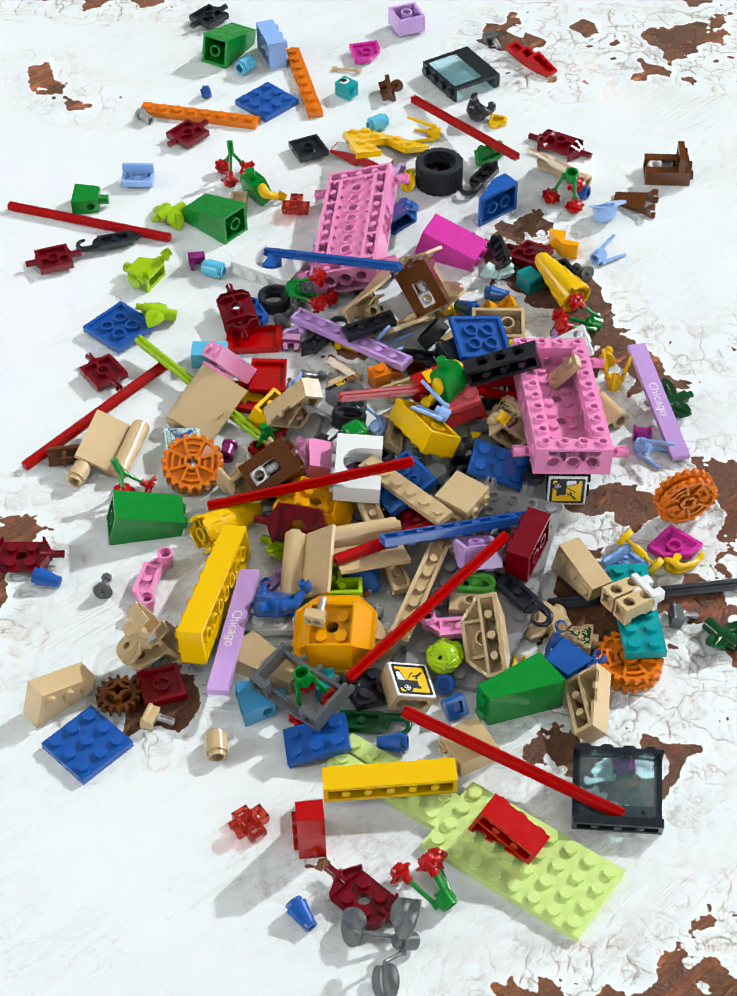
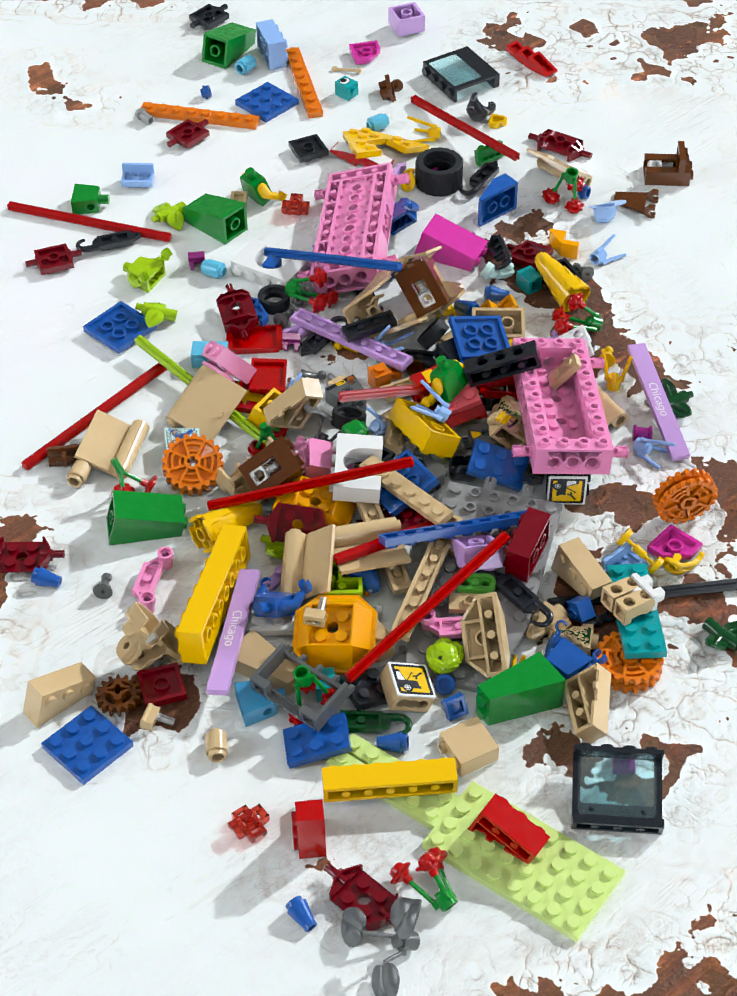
dark red plate [79,353,129,392] -> none
red plant [215,140,255,188] -> none
magenta bush [219,439,238,463] -> none
tan plate [327,356,364,381] -> none
red axle [401,706,625,816] -> none
tan piece [435,470,491,521] -> none
dark grey piece [482,30,501,50] -> none
dark grey piece [667,602,699,628] -> none
none -> blue plate [566,595,596,622]
none -> black piece [579,610,616,627]

